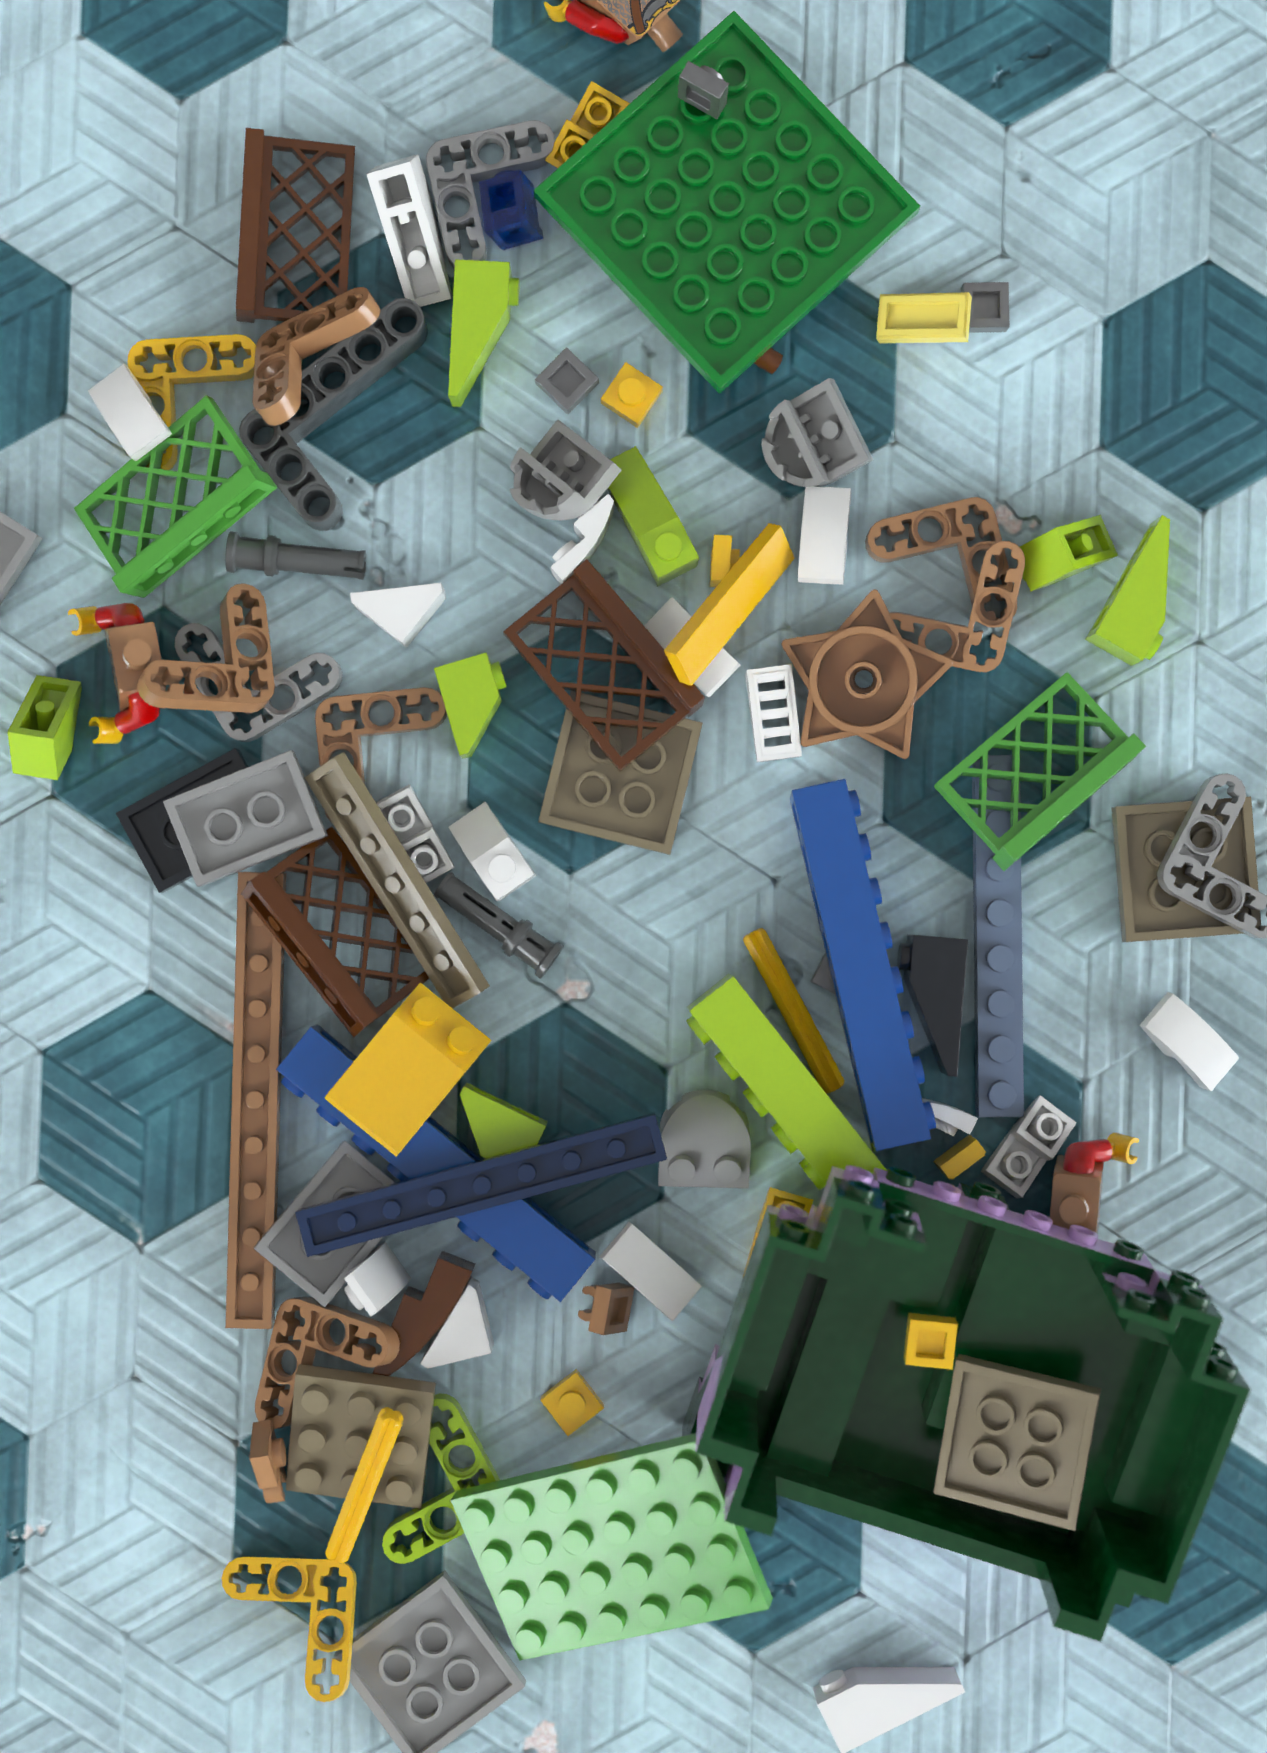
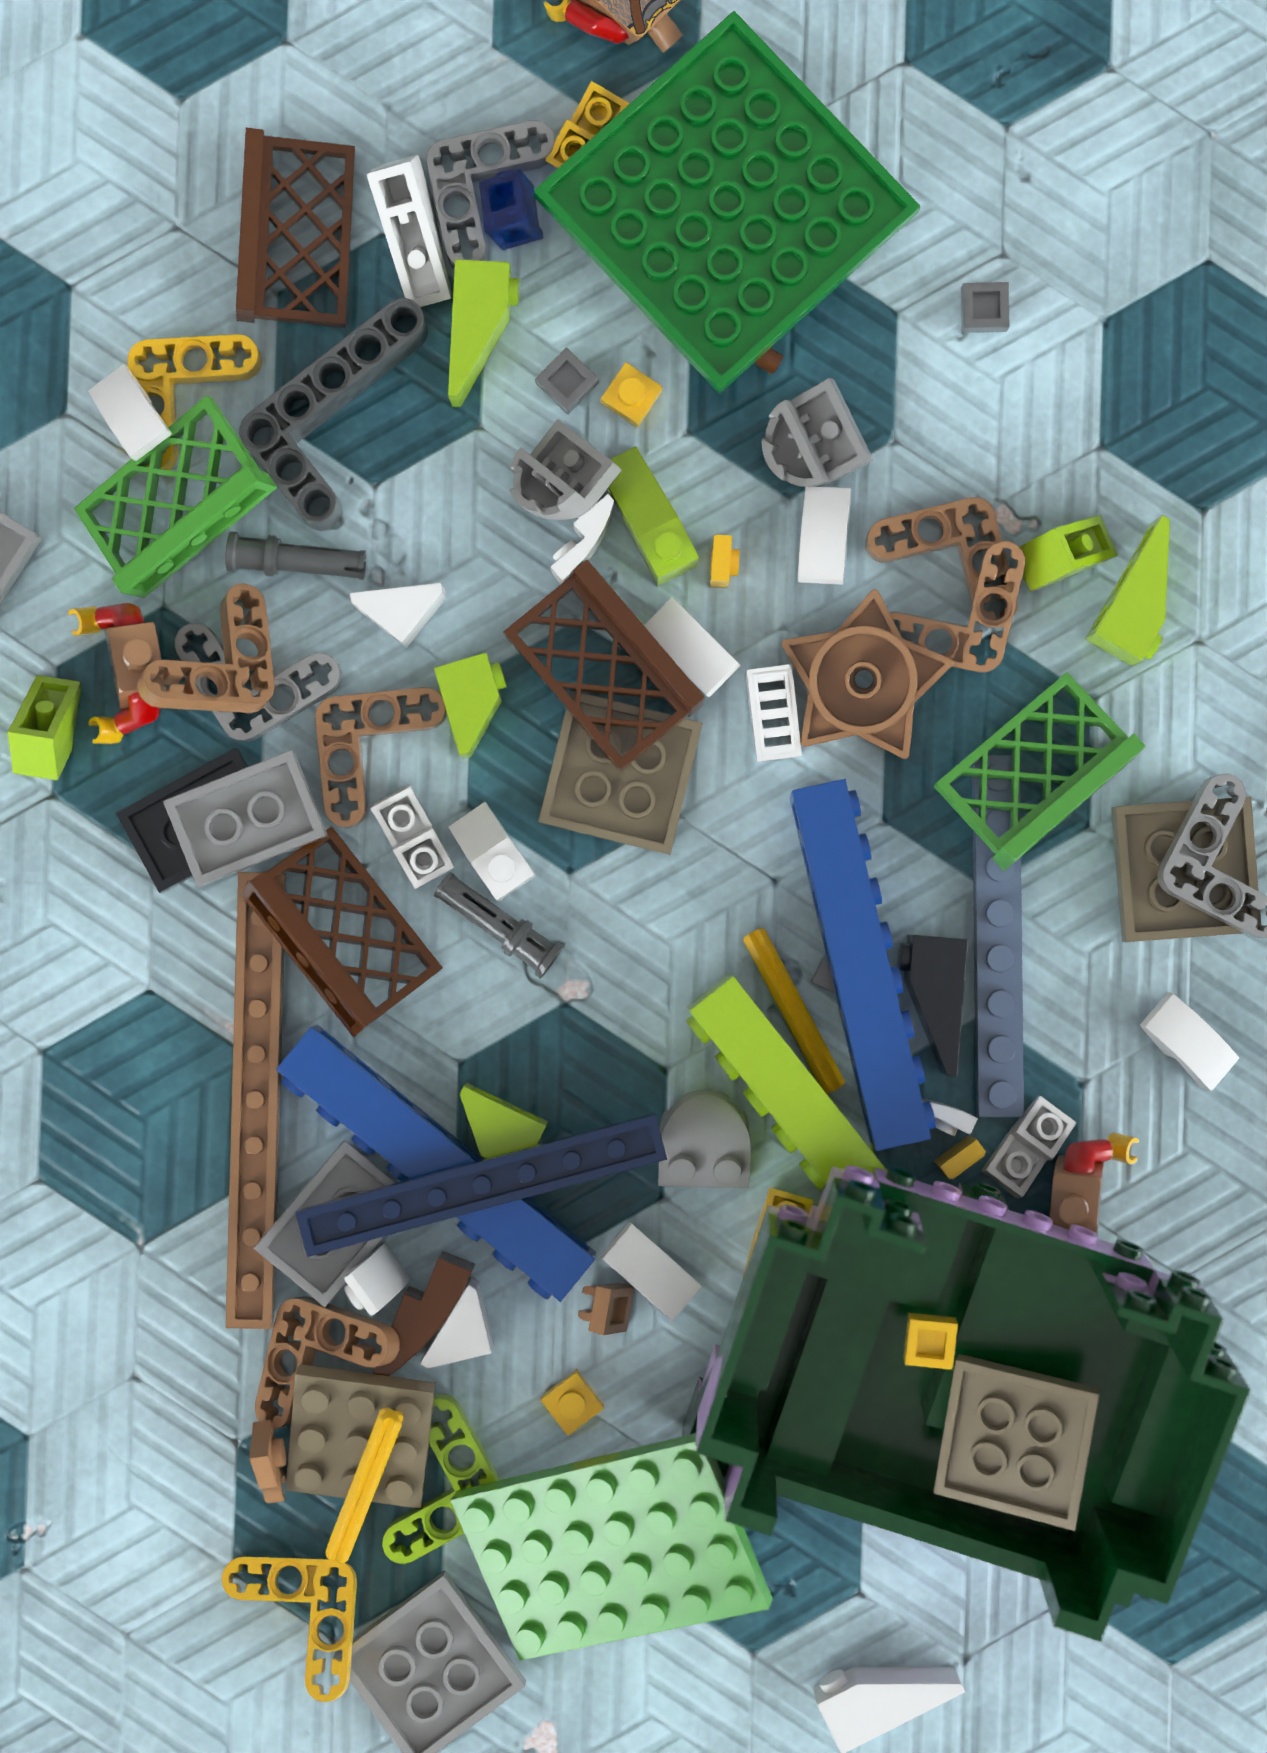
medium nougat beam [252,287,381,426] -> none
dark tan plate [304,752,490,1008] -> none
yellow slope [324,982,491,1157] -> none
yellow tile [664,523,795,686] -> none
flat silver plate [678,61,729,119] -> none
light yellow tile [876,292,972,343] -> none

